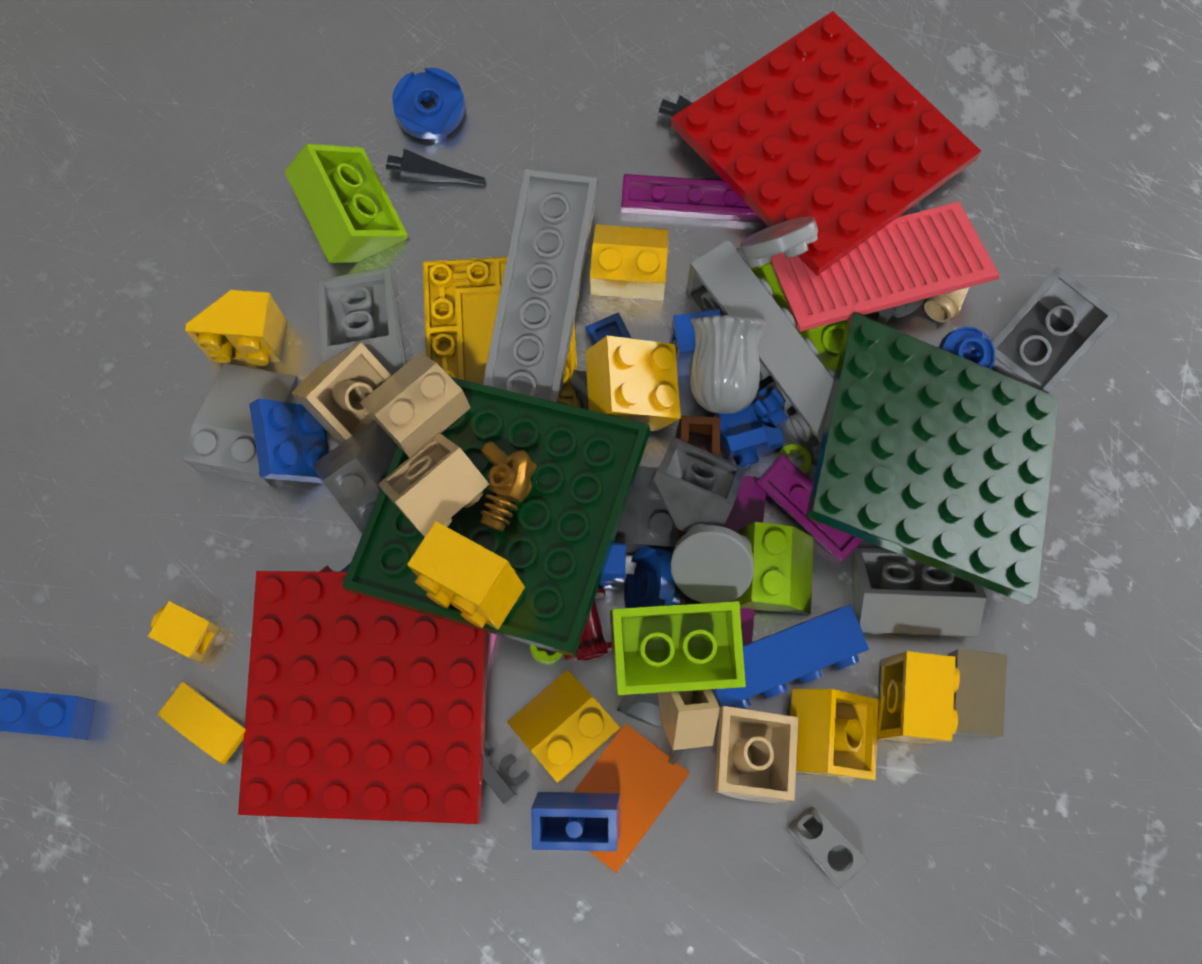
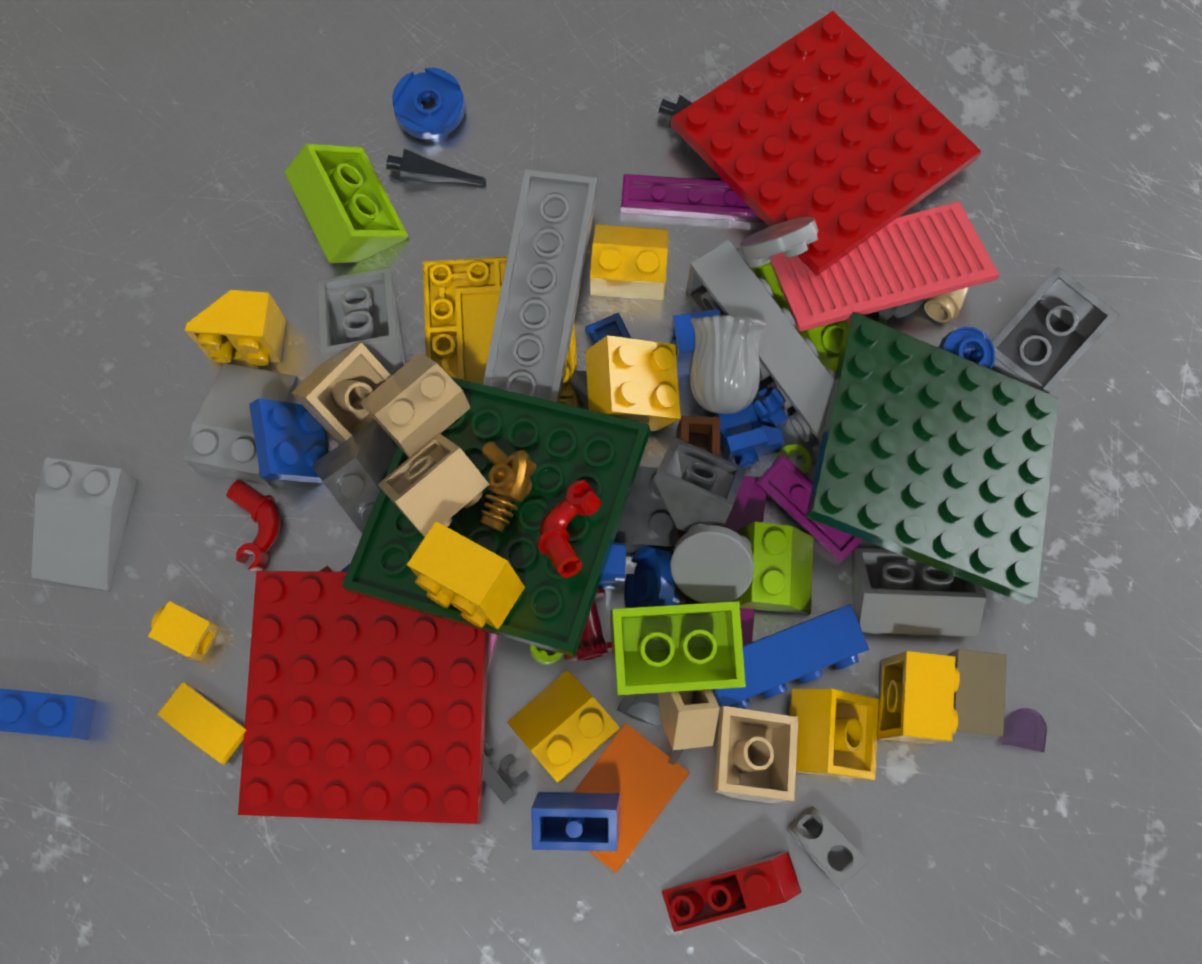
none -> light grey slope [31,456,138,592]
none -> red piece [226,479,281,572]
none -> red piece [537,480,602,578]
none -> red slope [662,851,802,932]
none -> clear purple tile [1000,708,1047,753]

